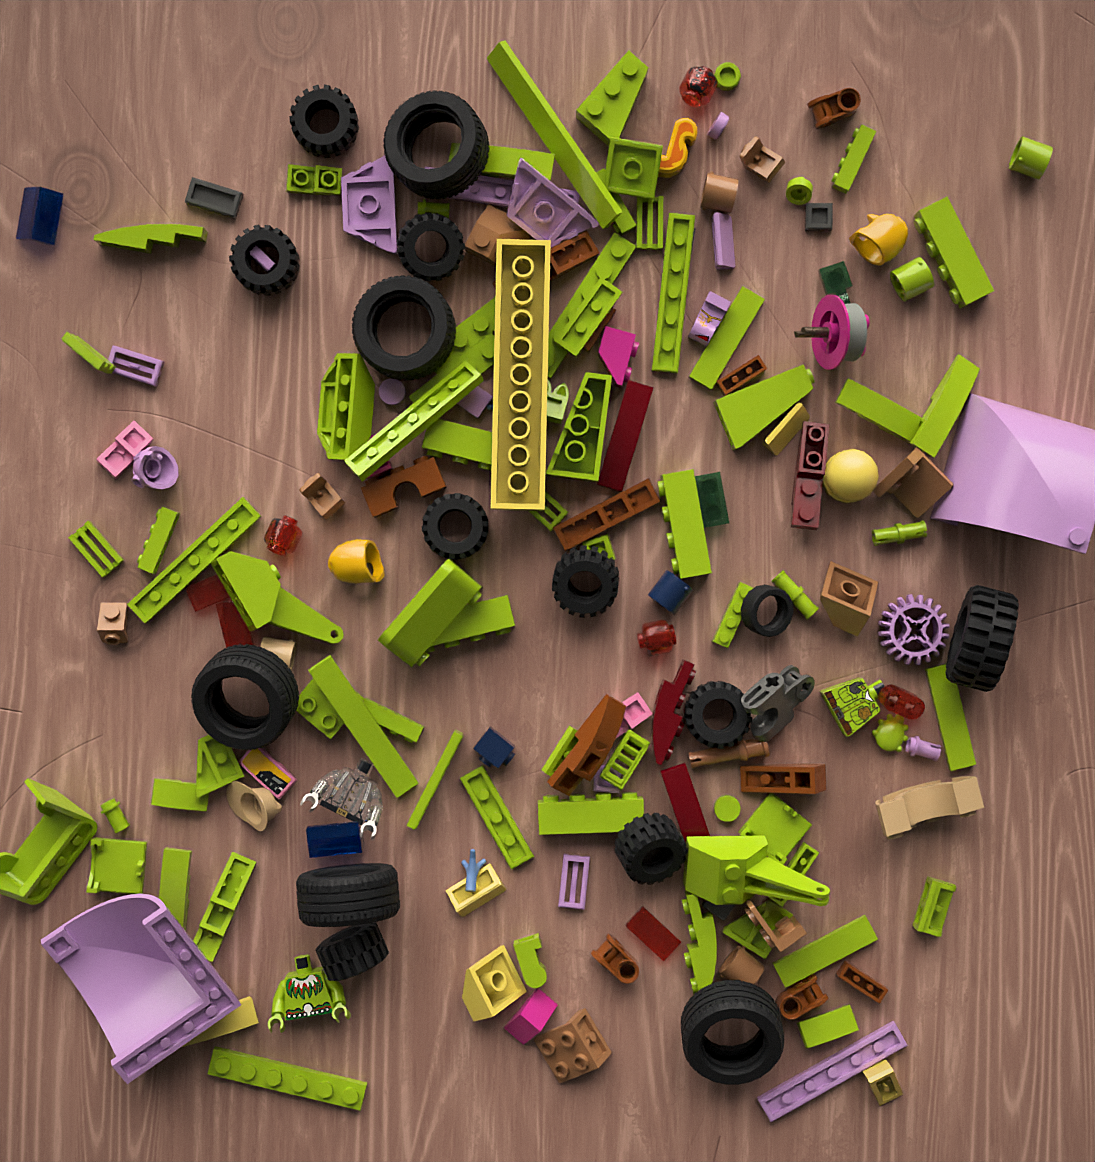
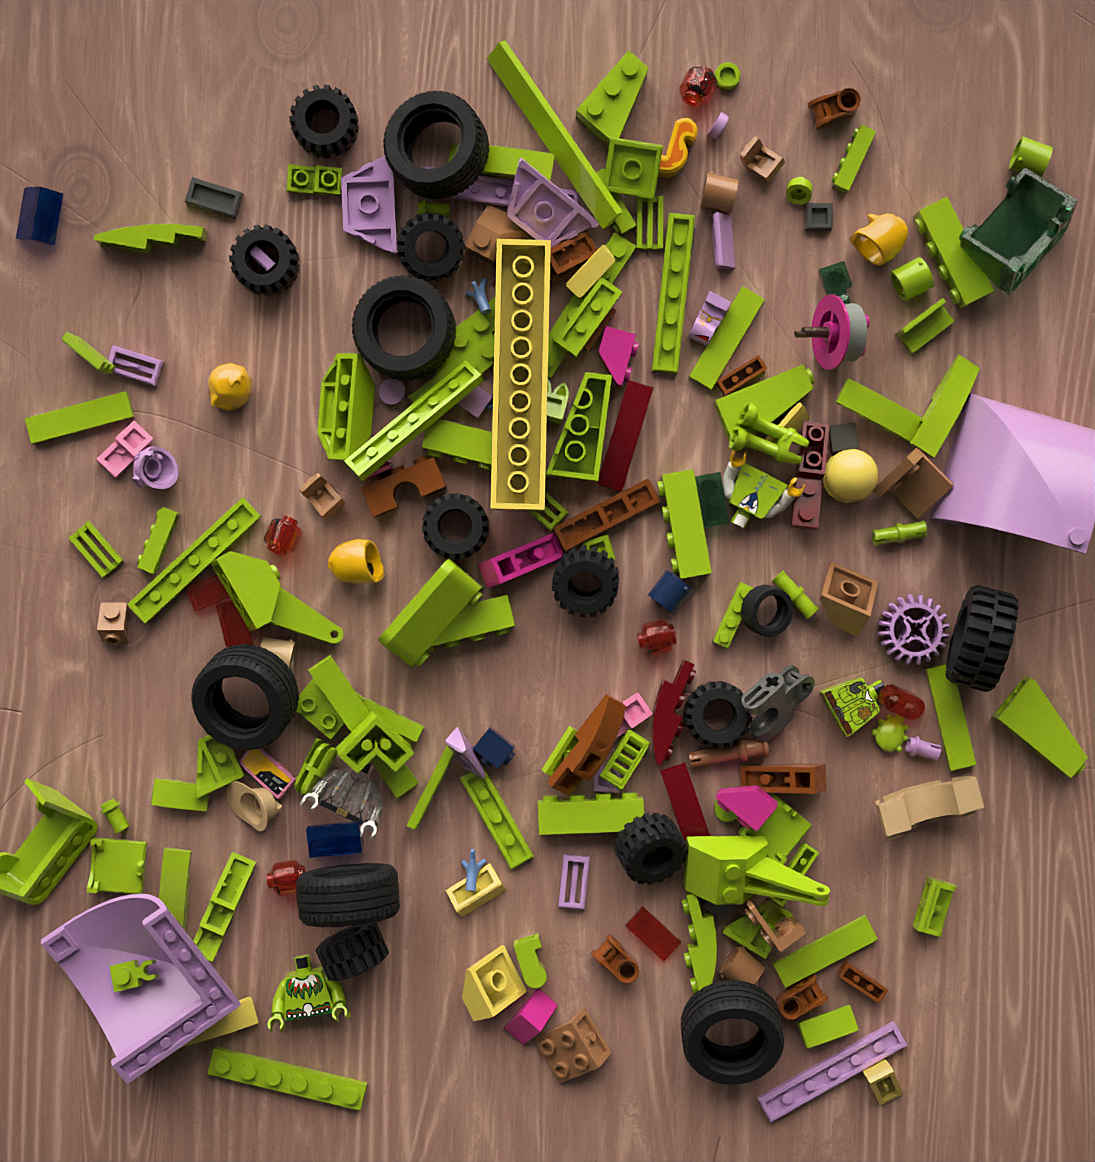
none -> lime tile [24,391,135,444]
none -> lime plate [109,959,159,992]
none -> yellow piece [208,363,252,411]
none -> clear red head [266,860,306,896]
none -> lime arm [294,738,338,796]
none -> lime brick [336,710,414,774]
none -> lavender slope [445,727,485,778]
none -> medium blue bar [466,278,492,315]
none -> dark pink slope [477,532,564,588]
none -> light yellow slope [566,245,615,298]
none -> dark pink slope [715,785,778,831]
none -> torso [723,450,806,529]
none -> lime piece [729,402,809,465]
none -> dark grey tile [829,422,859,452]
none -> lime panel [895,298,955,354]
none -> clear green windscreen [959,168,1078,296]
none -> lime slope [992,676,1088,778]

